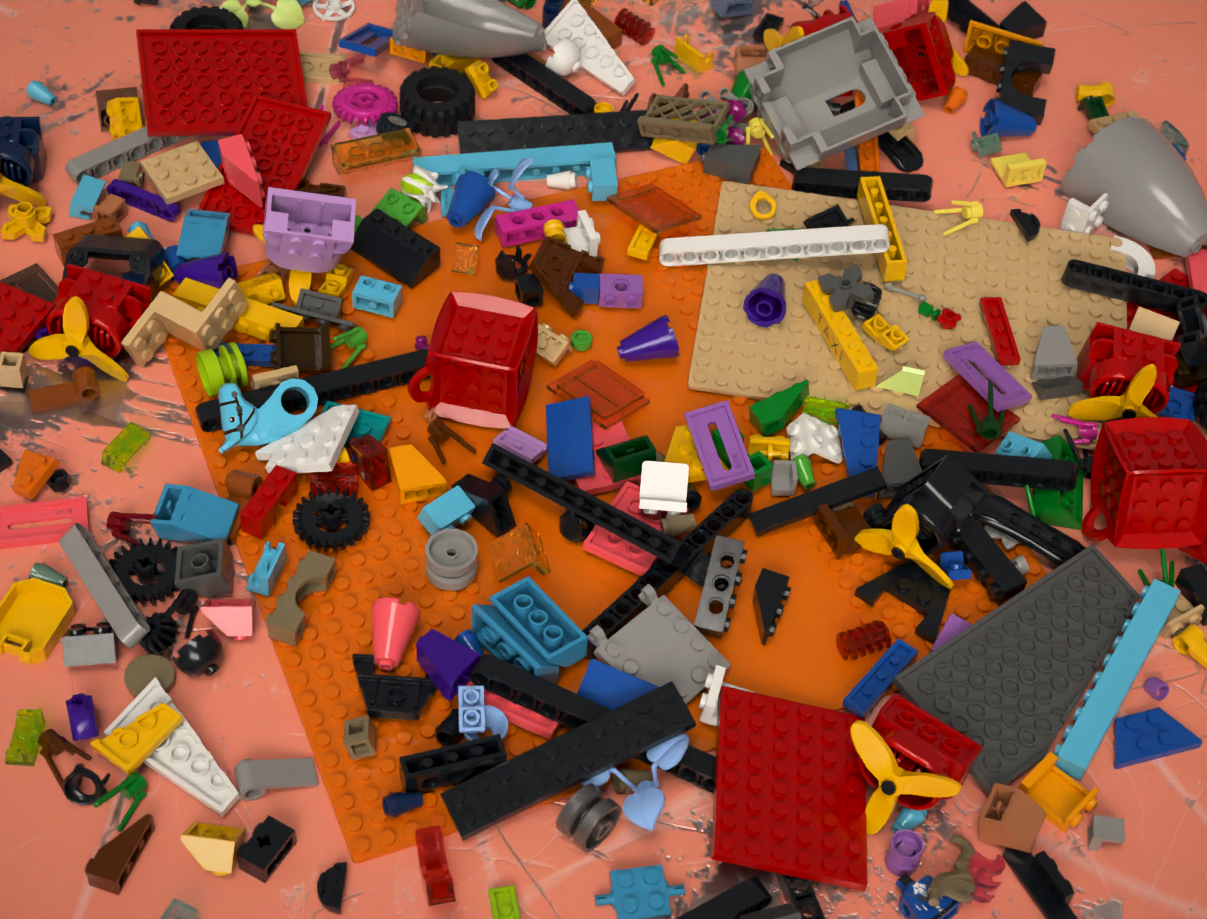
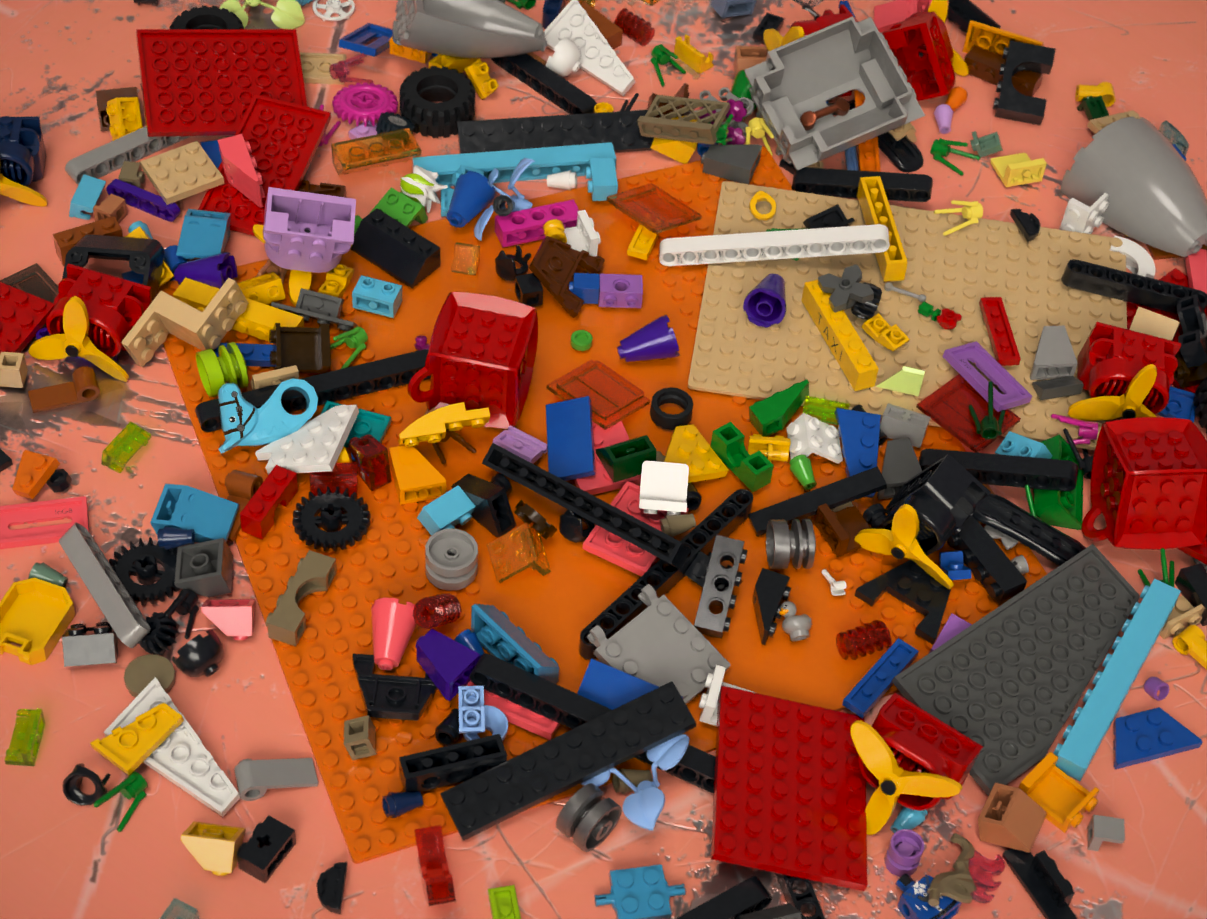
yellow plant [1,202,53,242] -> none
medium azure cone [26,80,57,107] -> none
reddish brown plant [38,729,91,791] -> none
dark purple piece [66,693,99,741] -> none
reddish brown slope [85,814,155,895] -> none
dark red plant [106,511,157,547] -> none
medium azure hinge [246,541,287,596] -> none
dark azure slope [489,576,588,667] -> none
tan bracket [536,323,573,366] -> none
medium lavender piece [684,400,755,491] -> none
light grey panel [770,460,798,496] -> none
blue cone [980,99,1037,137] -> none
black slope [1000,1,1047,39] -> none
none -> dark blue cone [158,526,195,550]
none -> yellow slope [398,402,490,447]
none -> clear red piece [413,593,462,629]
none -> black cone [493,195,515,216]
none -> dark brown plate [514,500,557,540]
none -> black tyre [650,387,693,430]
none -> flat silver wheel [766,519,816,569]
none -> light grey animal [779,601,812,641]
none -> copper bar [800,98,850,130]
none -> white hand [821,569,847,596]
none -> green plant [930,138,980,175]
none -> lavender cone [934,104,953,134]

